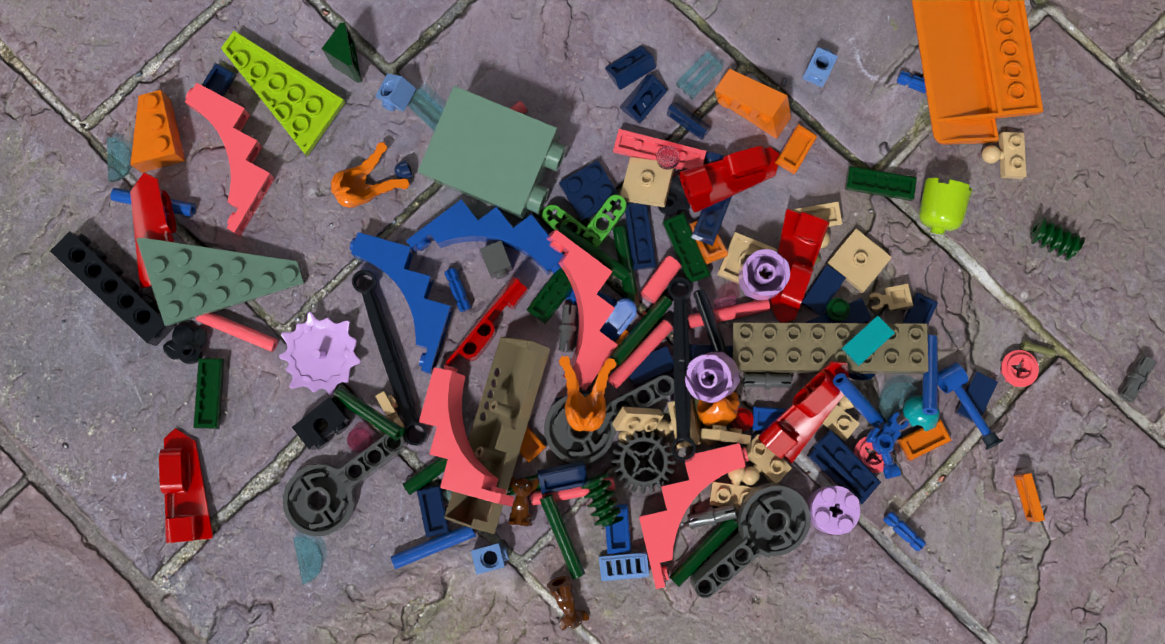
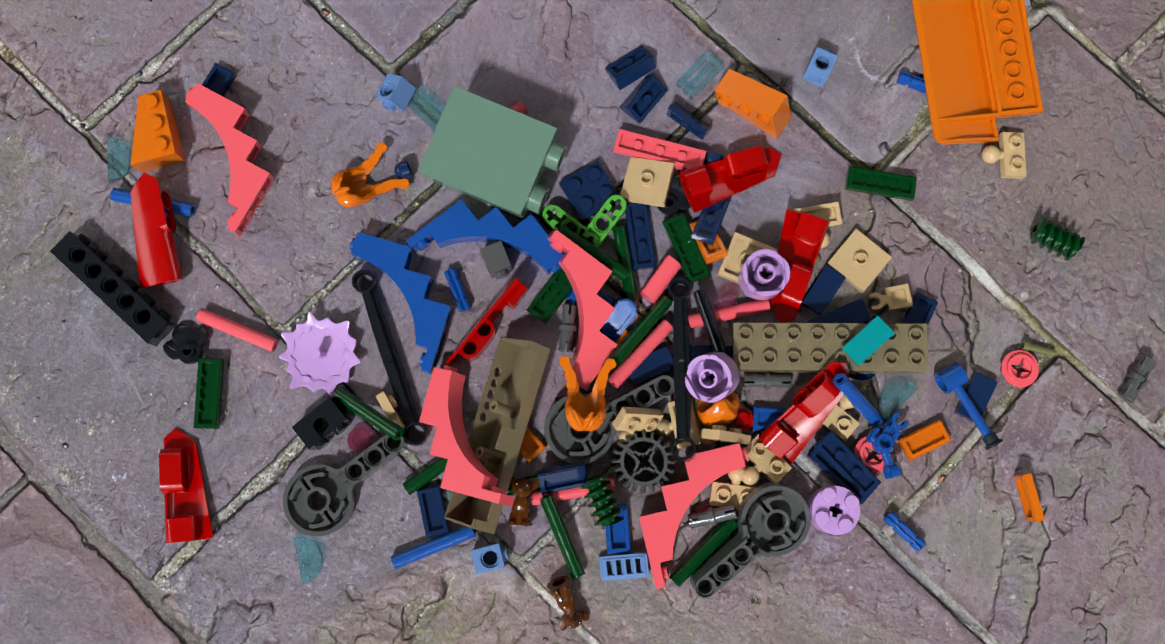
sand green wing [136,238,304,327] -> none
lime wing [221,31,345,157] -> none
dark green slope [321,22,362,83] -> none
clear pink tile [656,146,680,170] -> none
orange tile [775,124,817,175] -> none
dark green plate [826,298,850,322] -> none
teal hair [902,395,940,431] -> none
lime cylinder [919,178,973,235] -> none
blue piece [922,335,938,415] -> none

